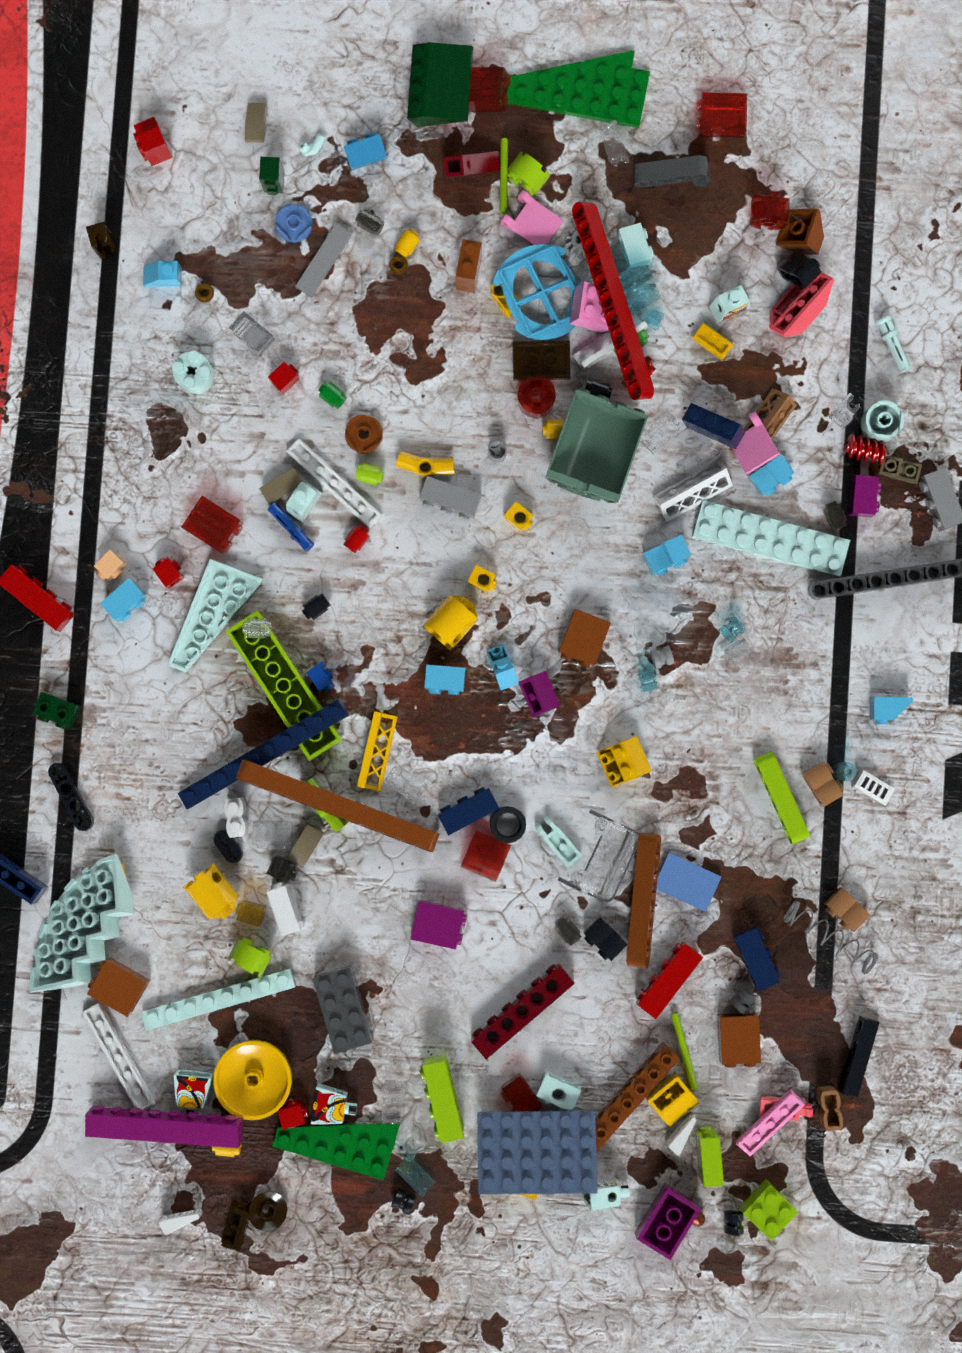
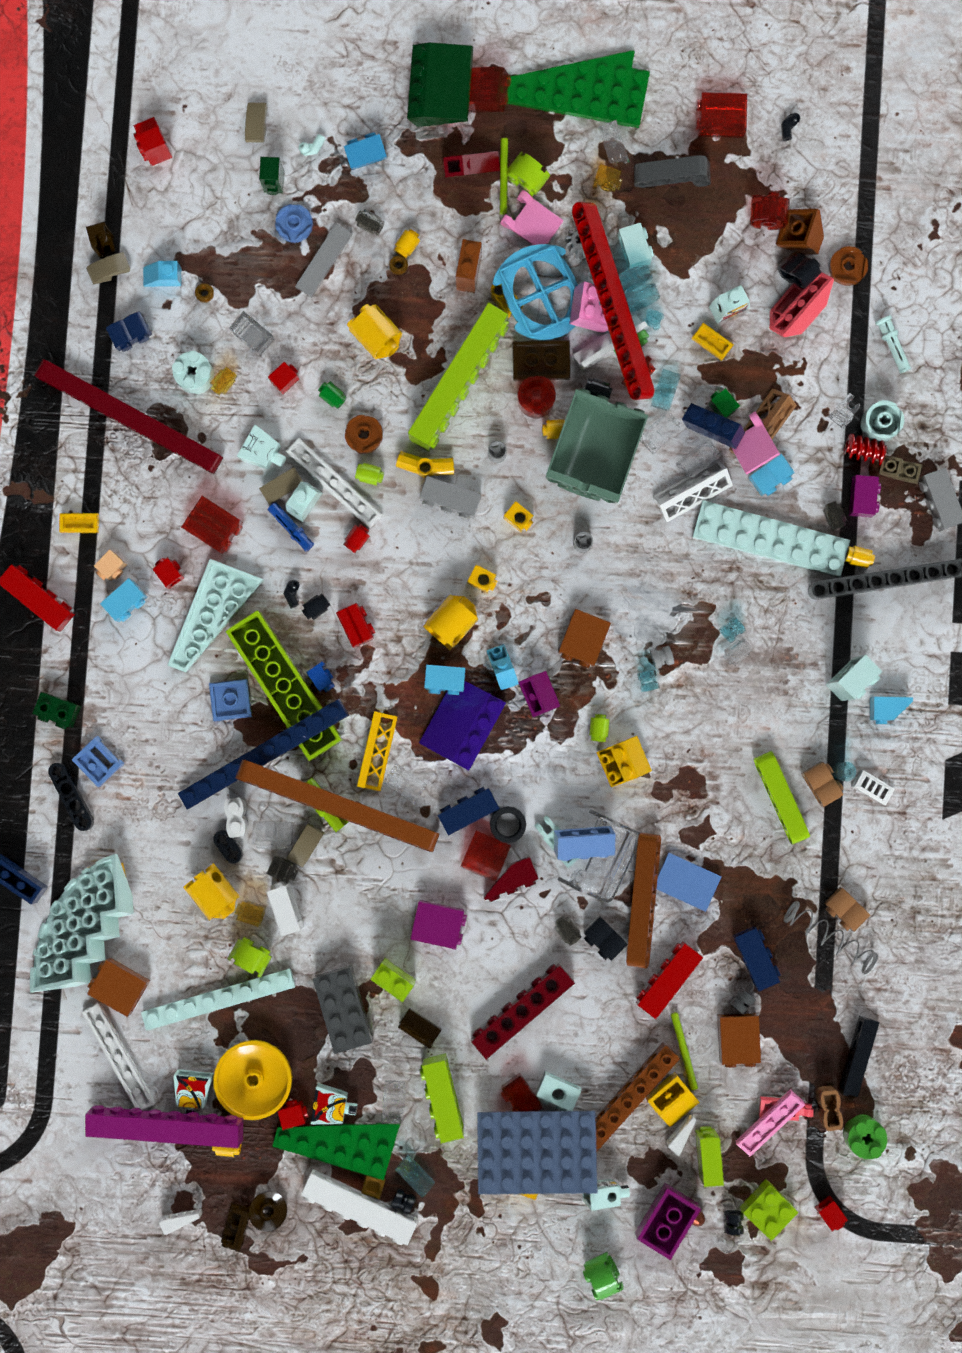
clear brick [243,618,272,638] -> none
medium azure brick [643,535,691,576] -> none
none -> dark red beam [34,359,223,474]
none -> yellow plate [59,513,99,533]
none -> medium blue plate [72,736,124,787]
none -> dark tan slope [86,252,130,285]
none -> dark blue brick [106,311,153,352]
none -> medium blue tile [209,679,252,722]
none -> clear yellow brick [210,366,237,396]
none -> light aqua torso [237,425,286,469]
none -> black arm [283,580,300,609]
none -> white brick [301,1169,418,1245]
none -> red brick [336,603,376,648]
none -> yellow cylinder [347,304,403,359]
none -> pearl gold tile [361,1175,386,1199]
none -> lime brick [370,957,416,1002]
none -> dark brown panel [398,1008,442,1049]
none -> lime brick [408,302,509,452]
none -> dark purple slope [419,681,506,771]
none -> dark red slope [484,856,539,902]
none -> medium blue brick [554,826,616,861]
none -> light grey wheel [573,532,593,553]
none -> bright green brick [583,1252,624,1301]
none -> lime brick [589,714,610,742]
none -> clear yellow brick [593,164,623,192]
none -> clear light blue plate [651,369,681,412]
none -> green brick [708,388,740,418]
none -> black arm [781,113,800,141]
none -> red brick [815,1196,848,1232]
none -> light aqua brick [826,655,883,701]
none -> dark orange plate [829,246,868,286]
none -> bright green brick [843,1114,887,1159]
none -> yellow brick [845,546,875,569]

